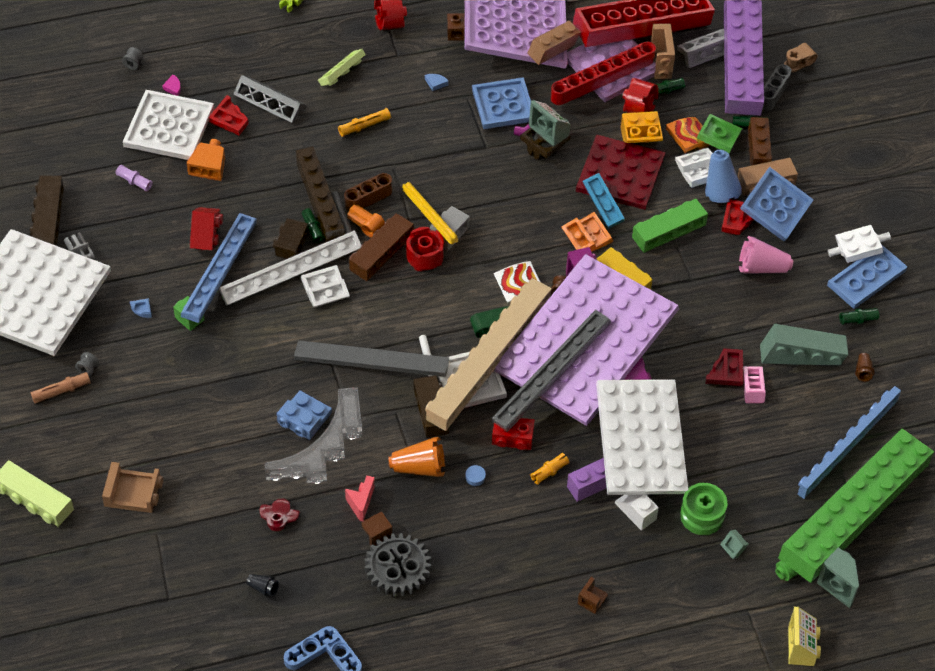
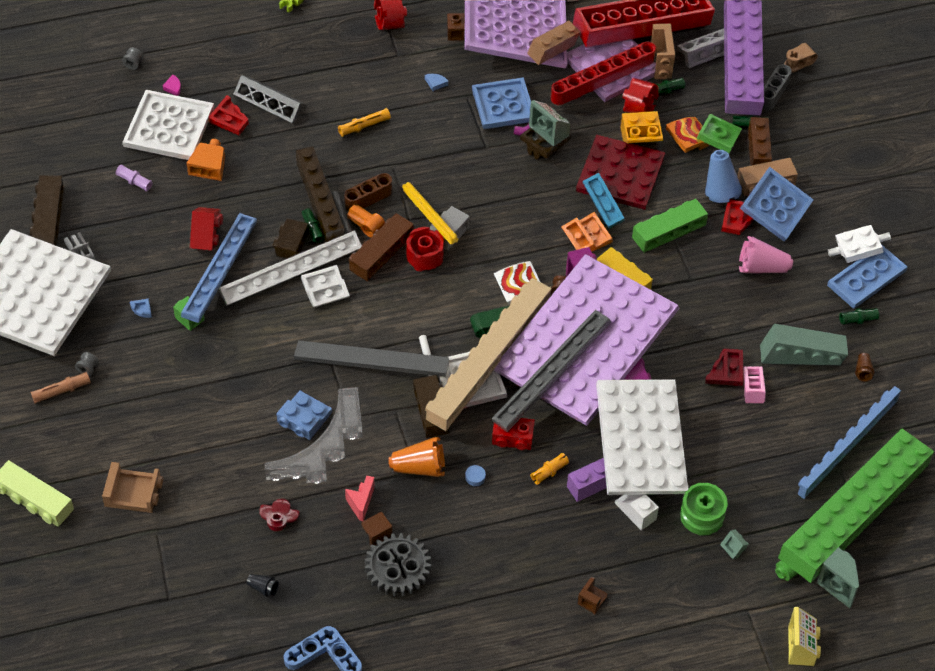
yellowish green plate [318,49,366,86] -> none
white slope [675,148,712,188] -> none

